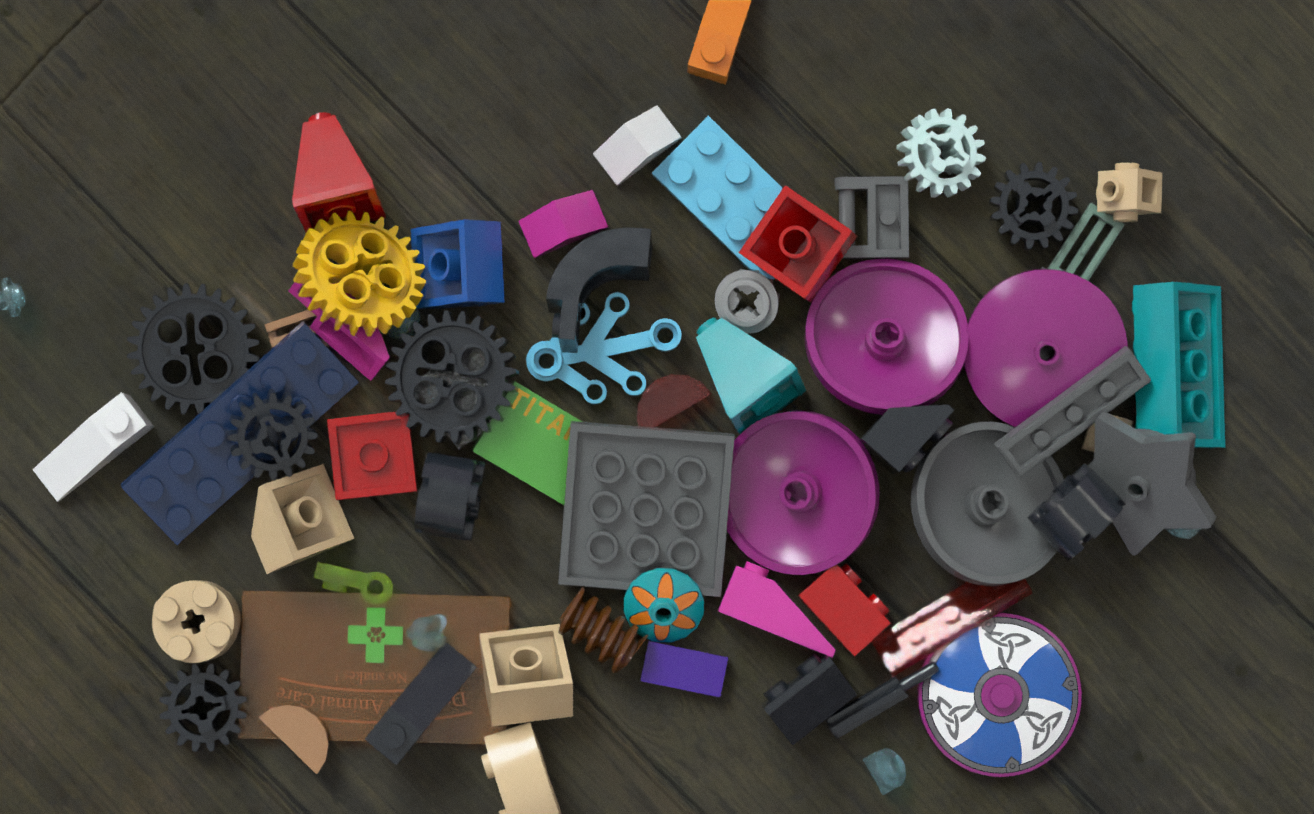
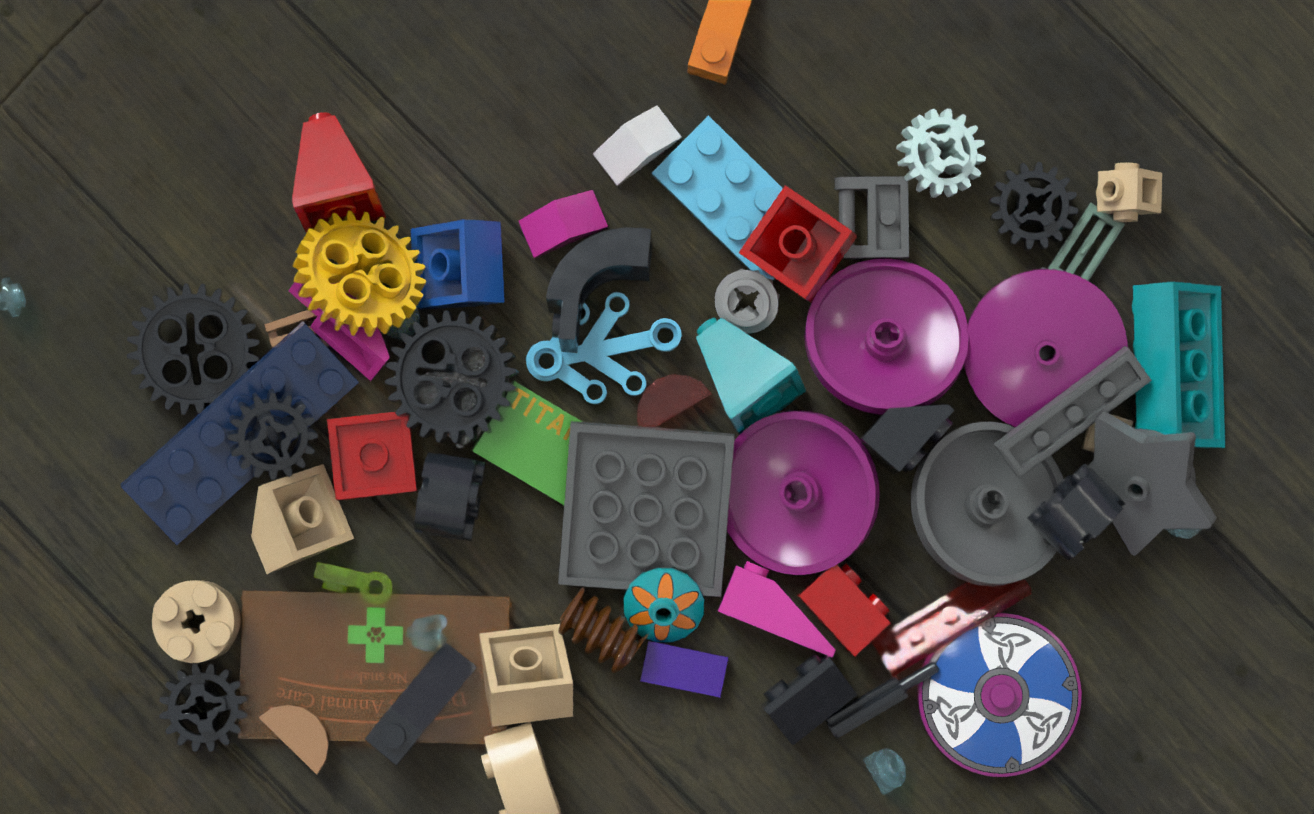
white slope [33,392,154,502] -> none

